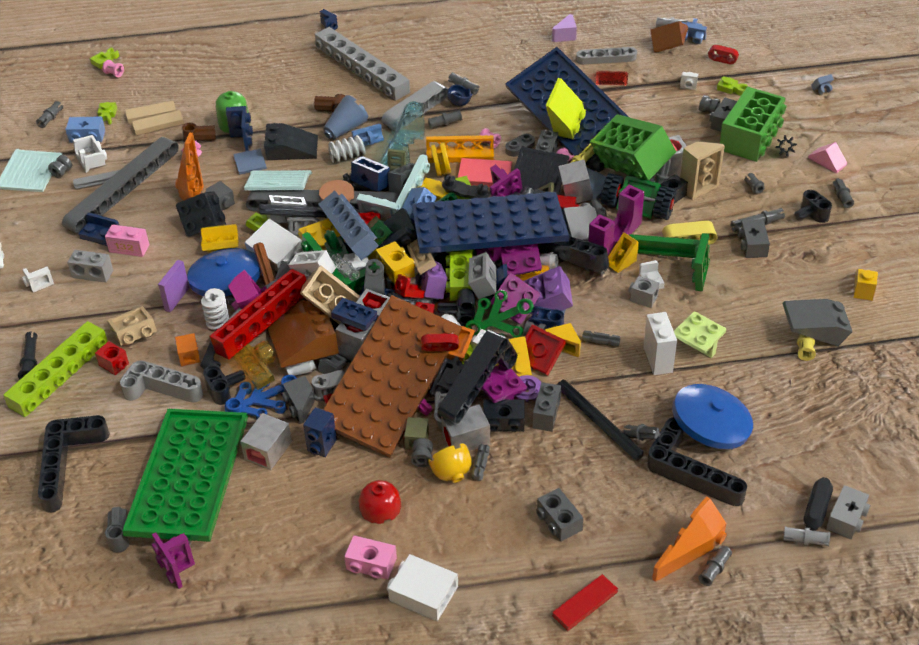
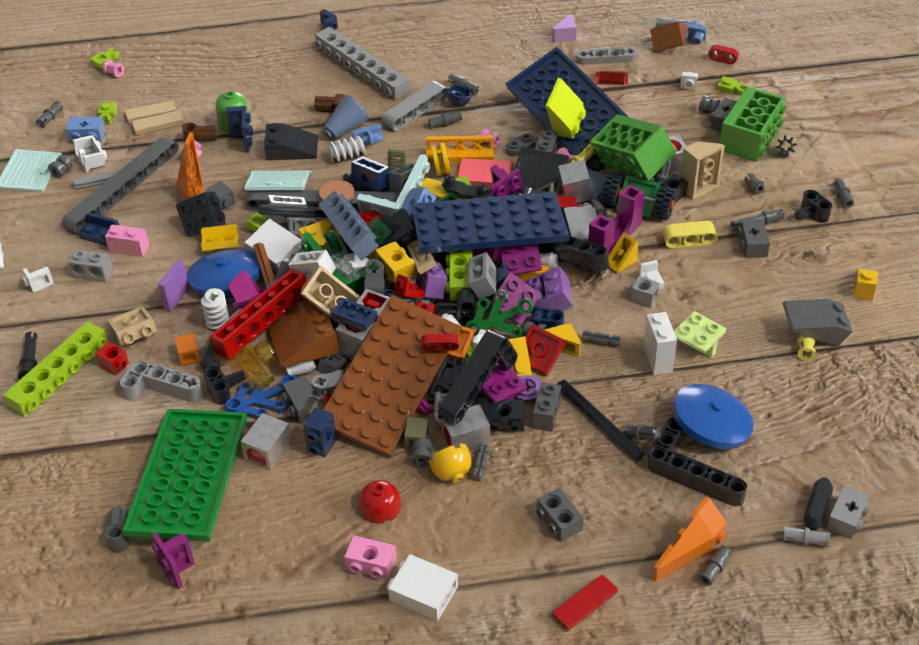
black beam [38,415,110,513] -> none
sand blue piece [233,149,267,175] -> none
clear light blue windscreen [379,101,425,166] -> none
green bracket [629,233,710,291] -> none
bright pink slope [808,142,847,173] -> none
sand blue tile [811,74,834,95] -> none

